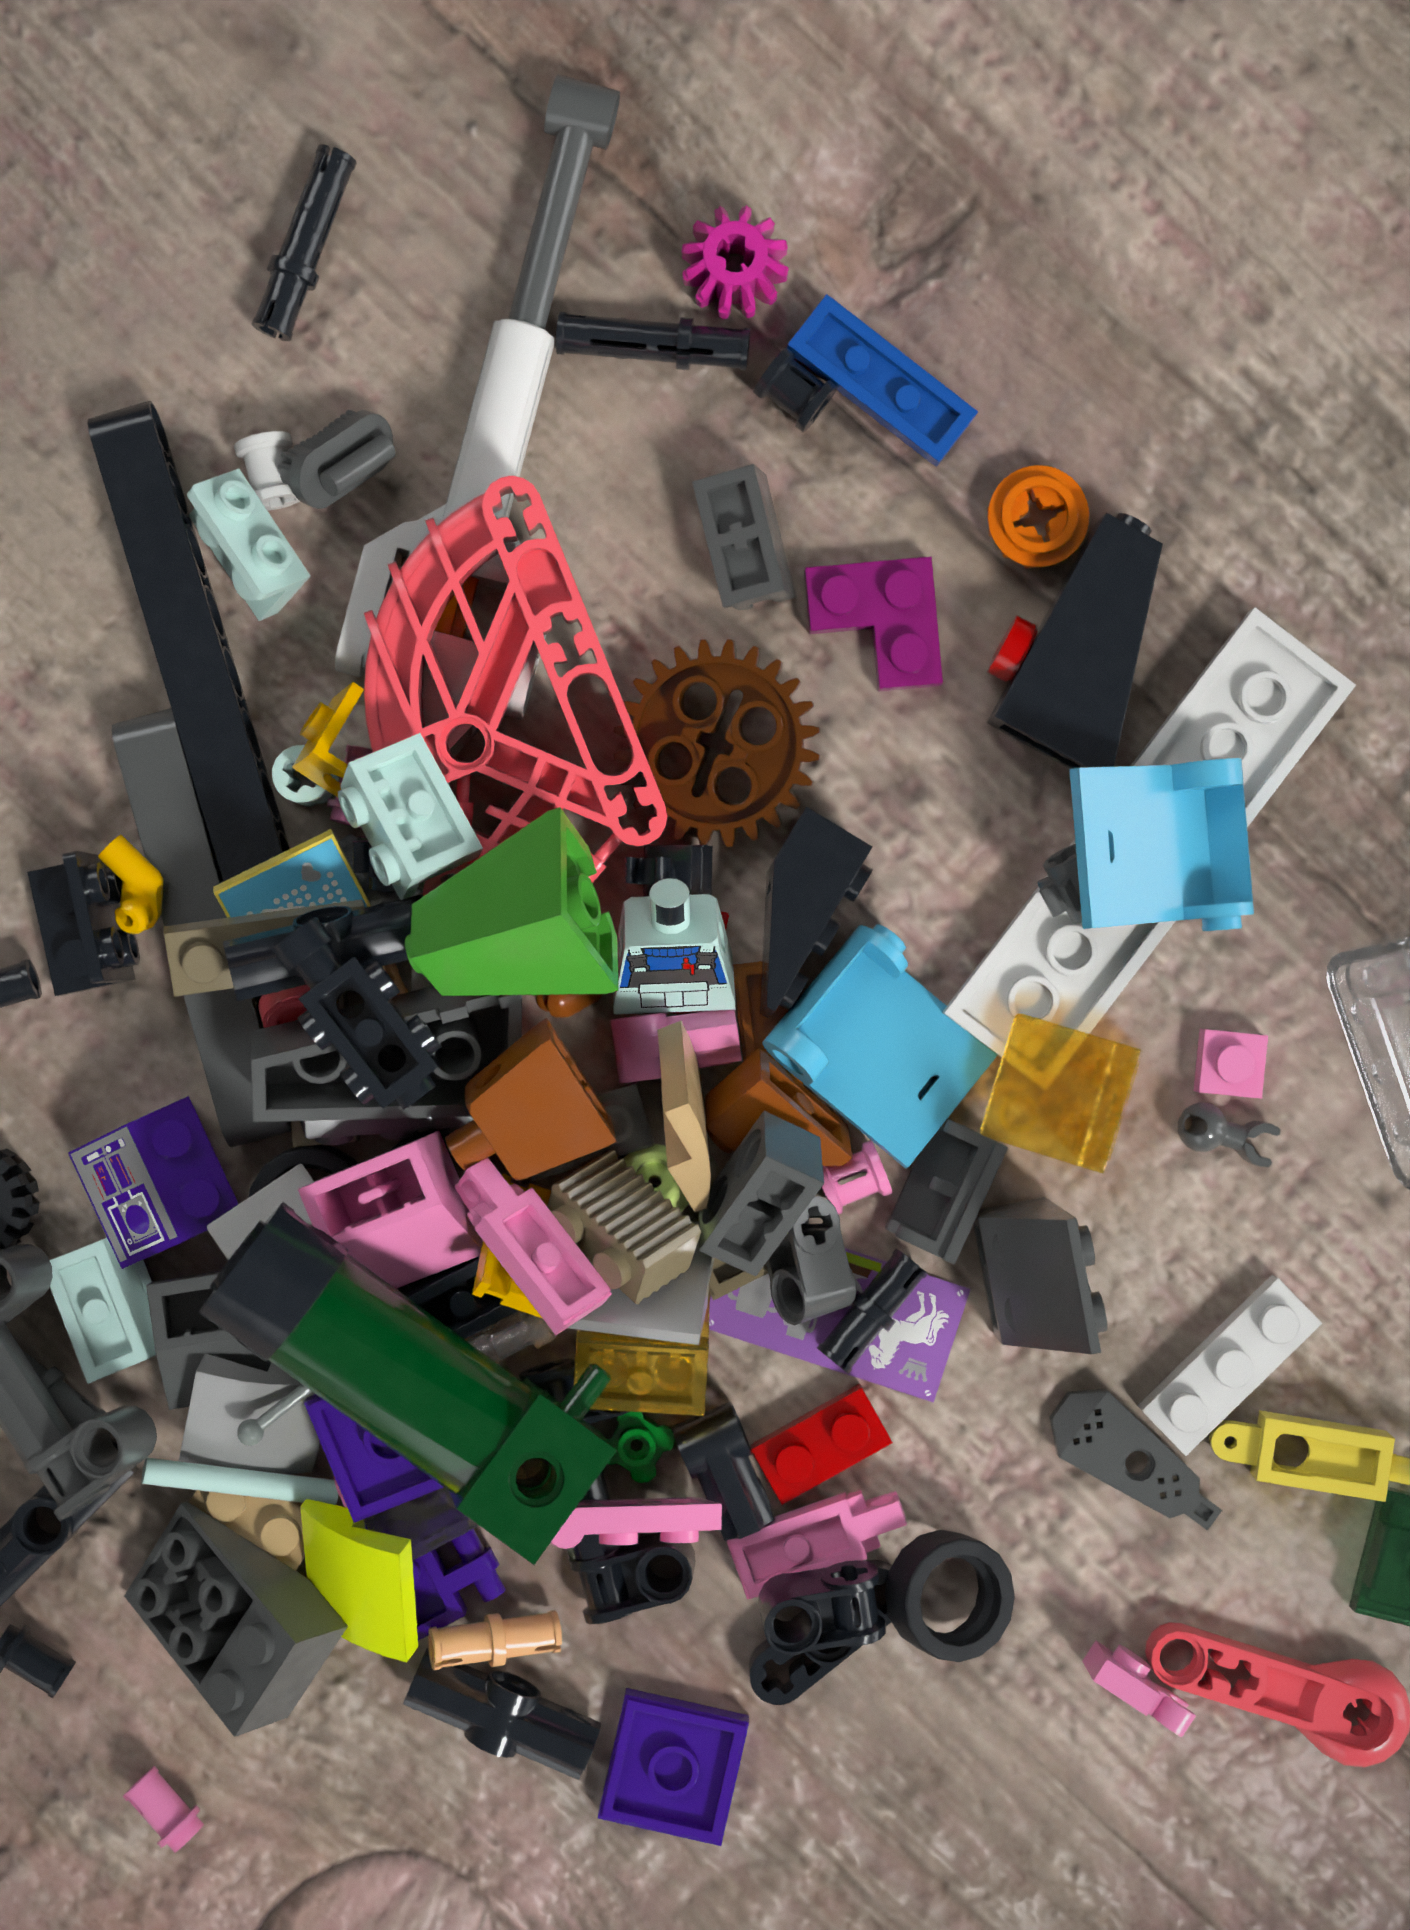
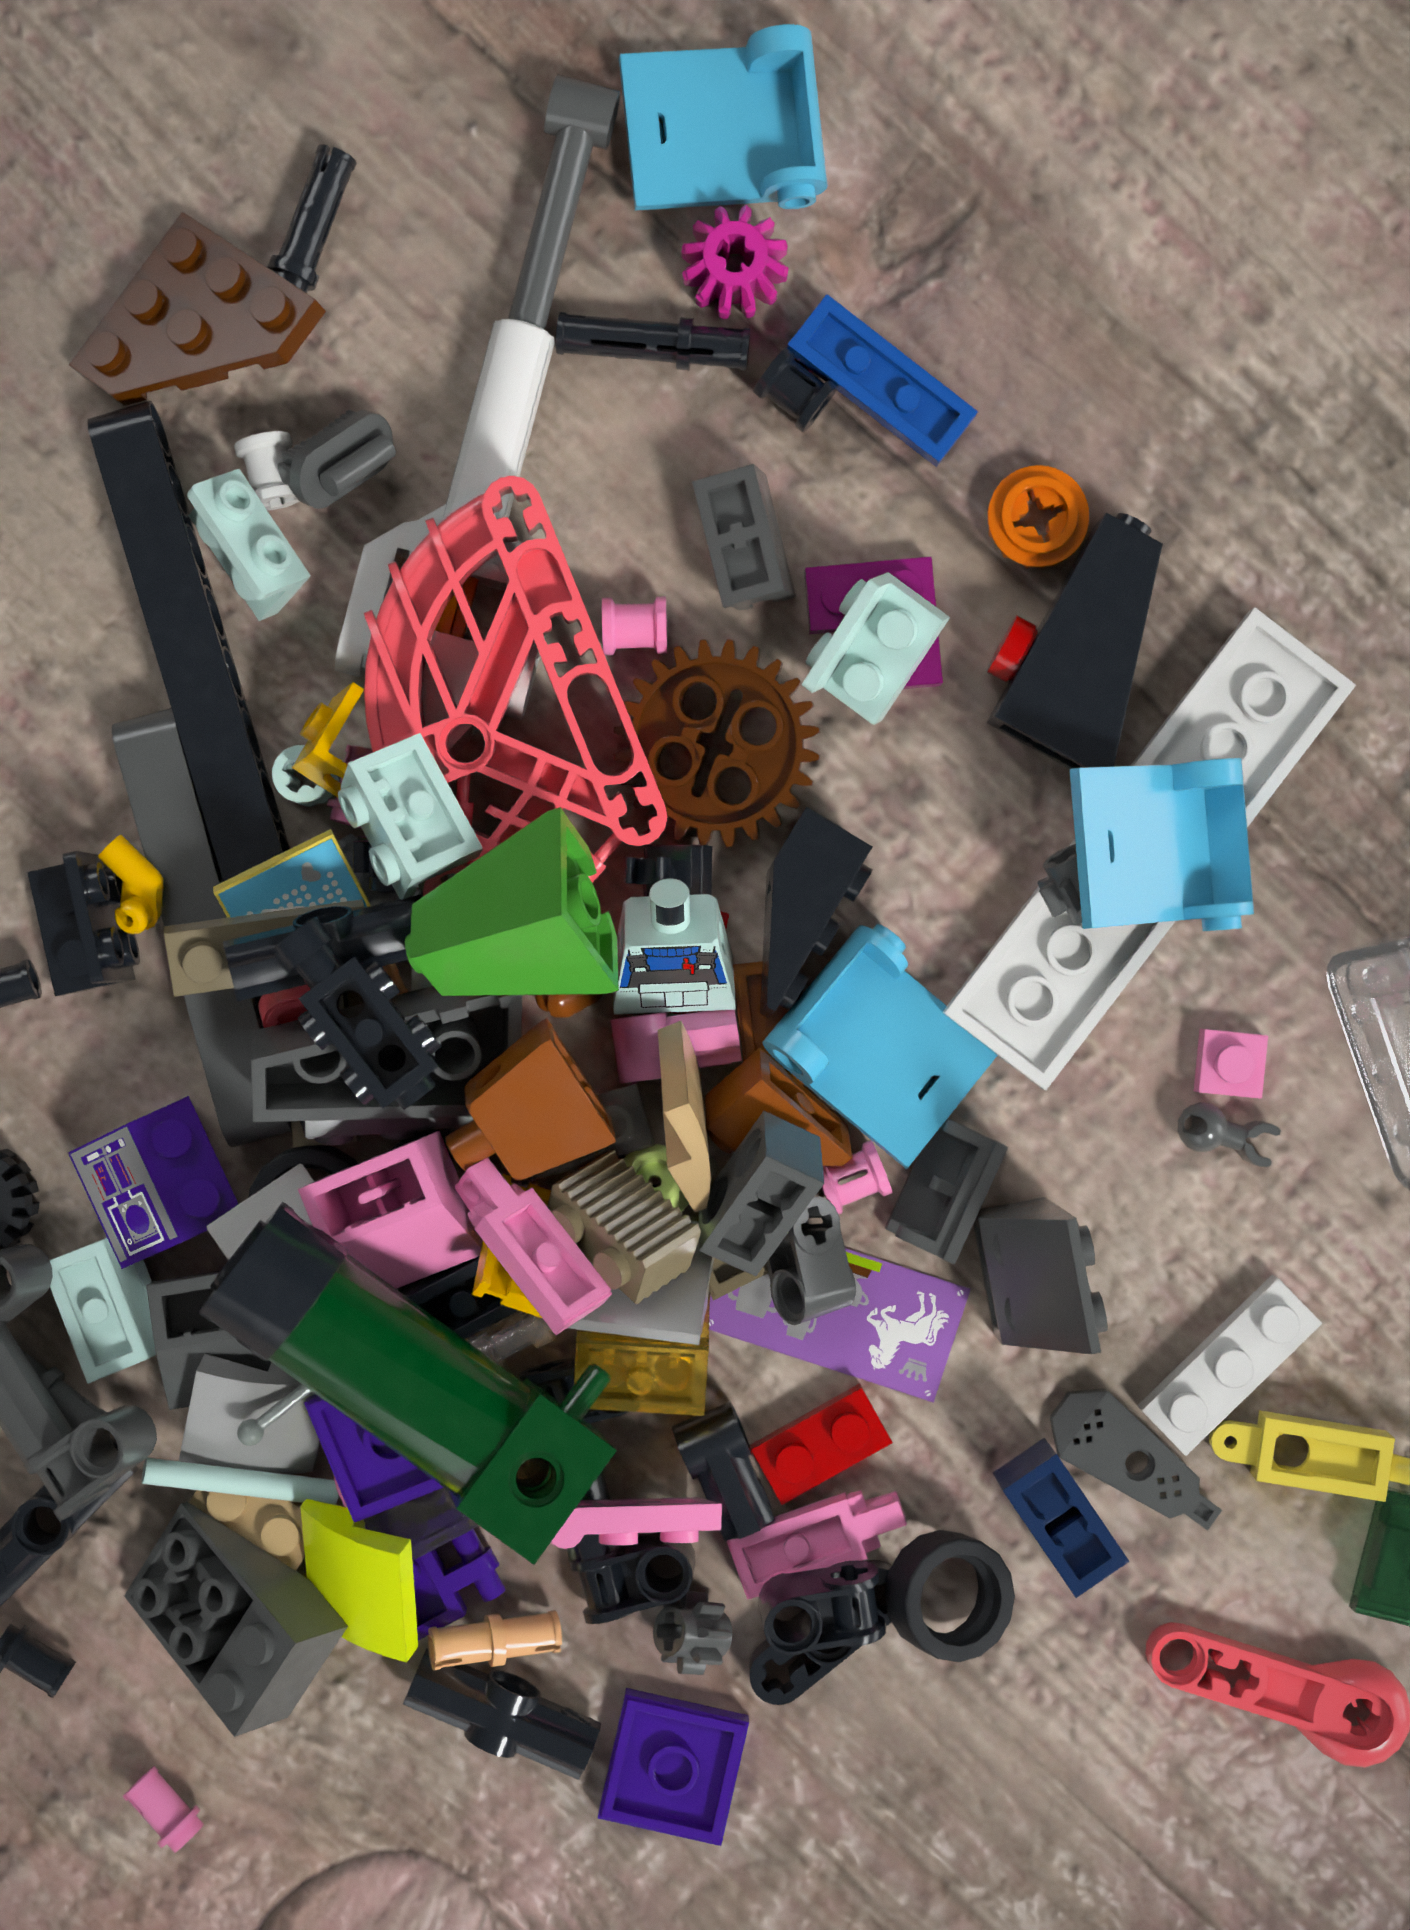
green plate [606,1407,675,1483] -> none
black pin [817,1248,928,1374] -> none
clear yellow bracket [980,1014,1143,1174] -> none
bright pink plate [1082,1641,1196,1737] -> none
none -> reddish brown plate [69,212,326,406]
none -> bright pink bush [602,596,667,656]
none -> medium azure door [619,24,828,211]
none -> dark grey gear [653,1591,732,1675]
none -> light aqua bracket [802,572,950,725]
none -> dark blue brick [993,1438,1130,1598]

